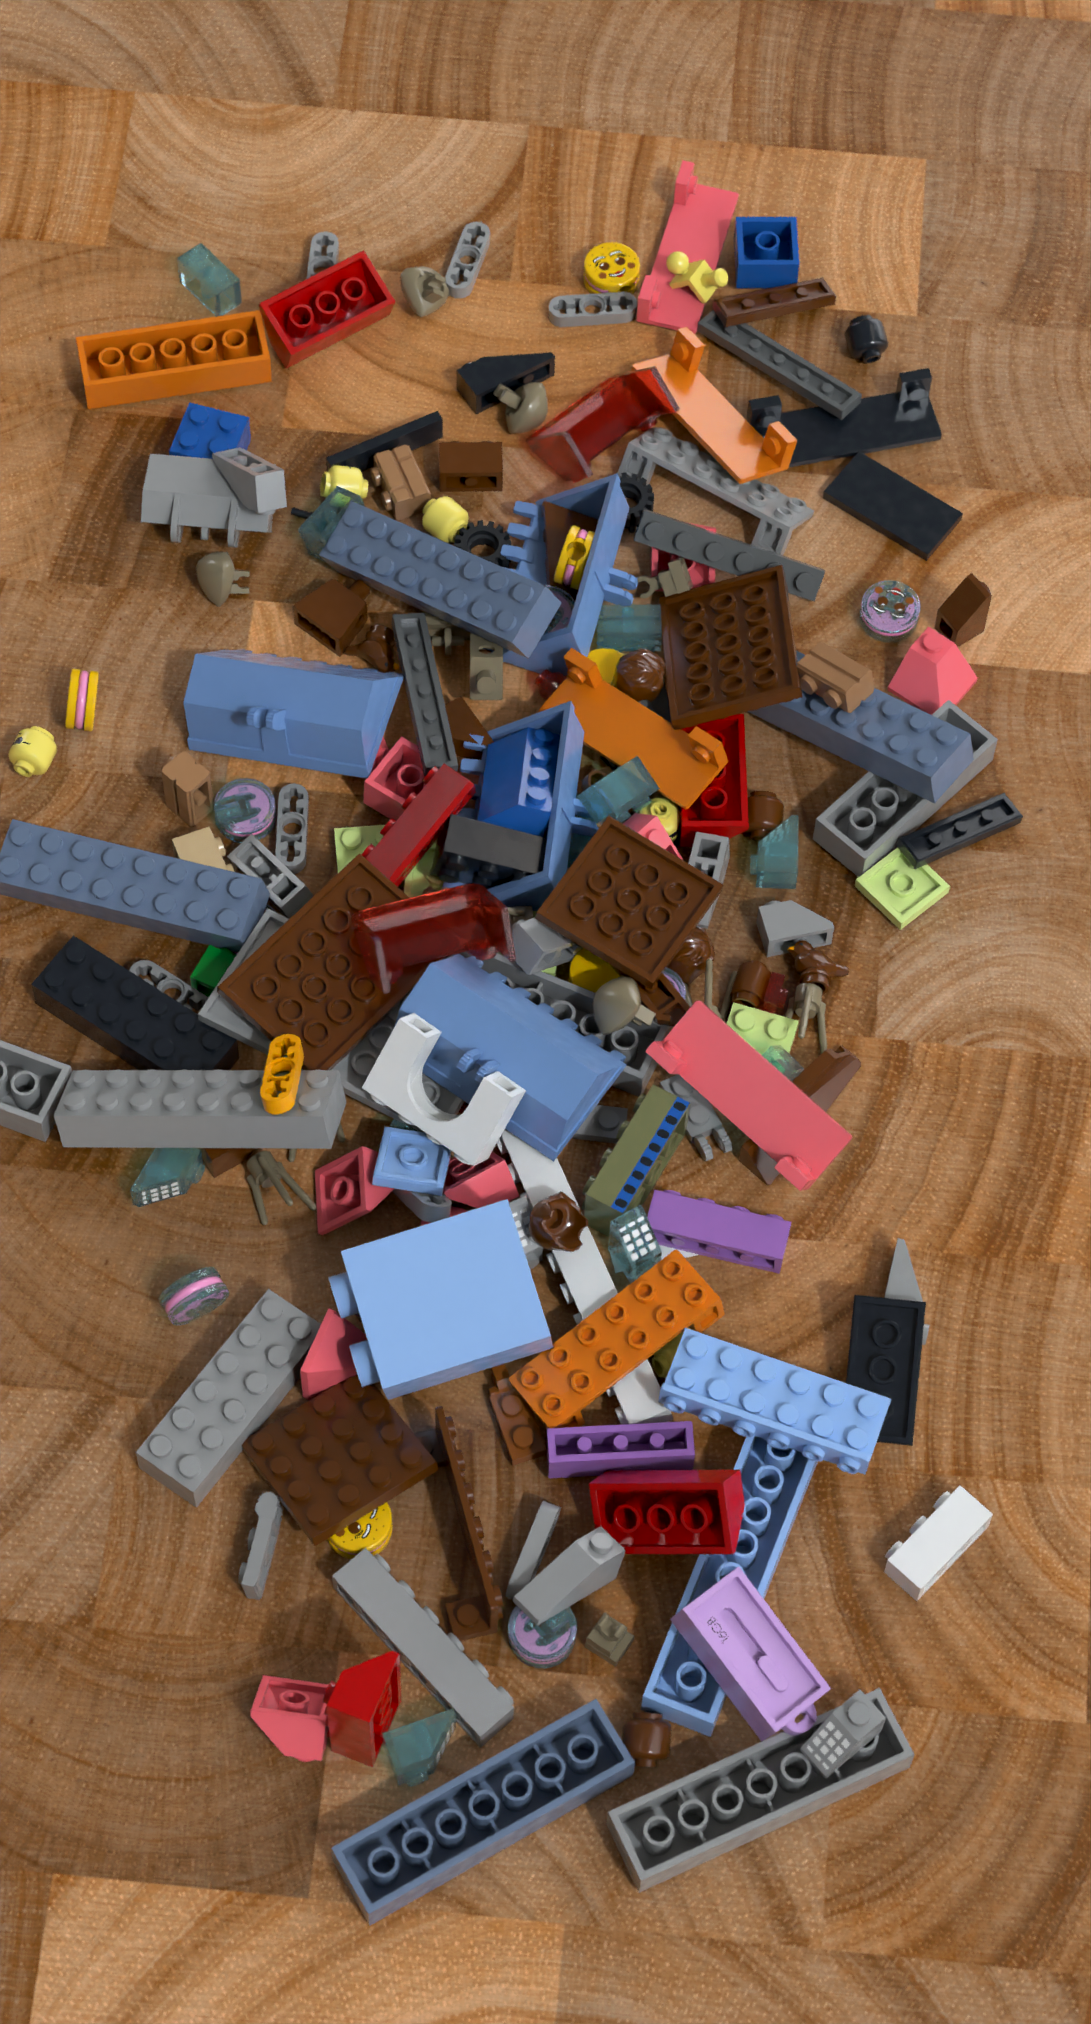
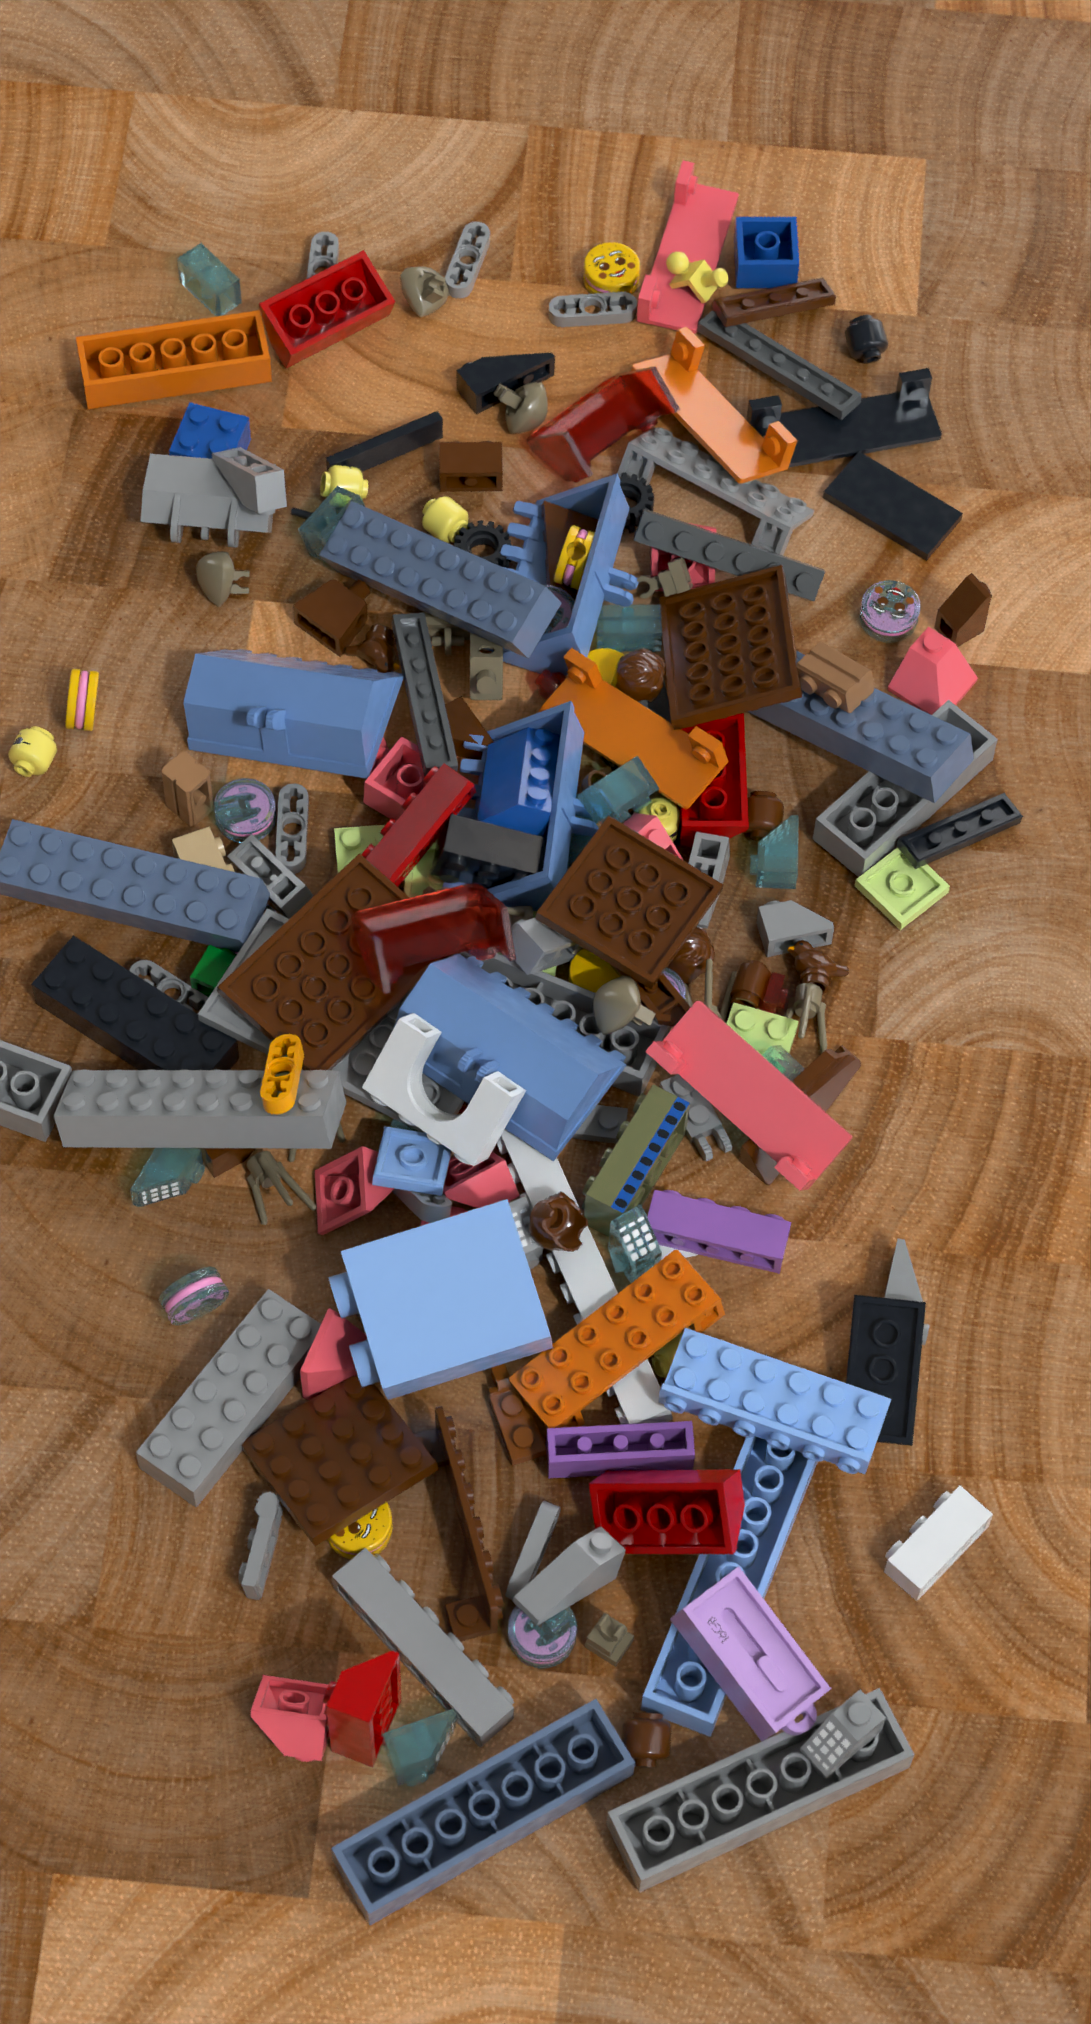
medium nougat brick [370,444,431,520] -> none

